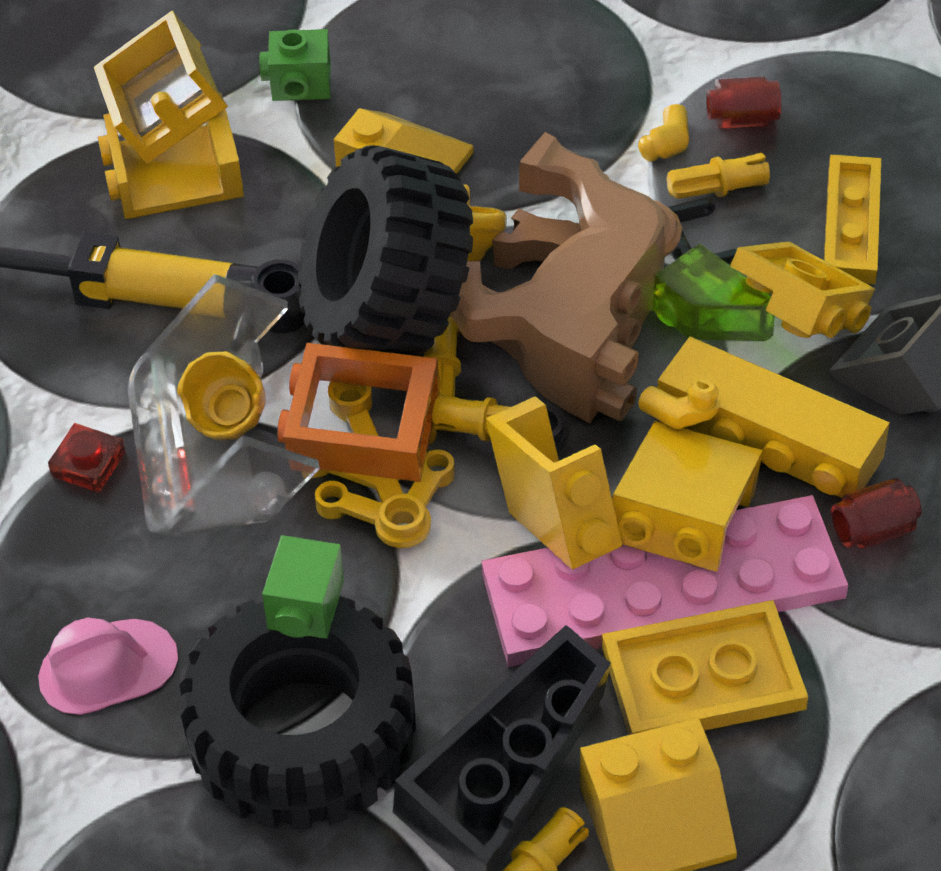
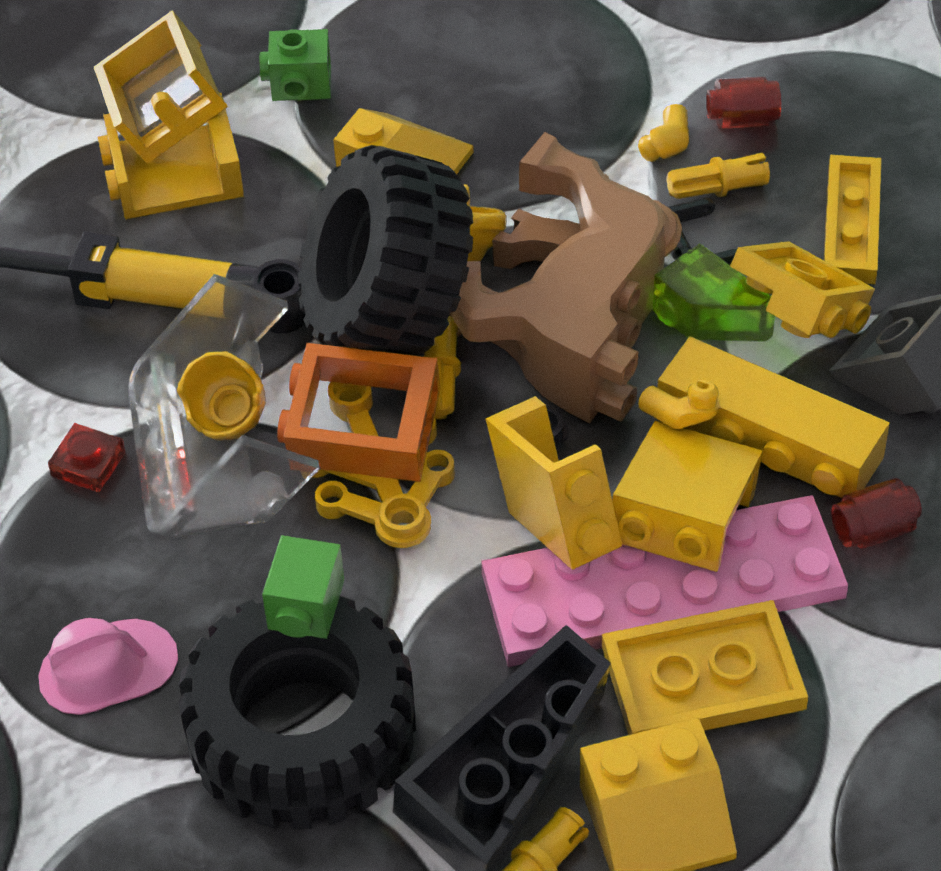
yellow axle [432,394,510,442] -> none

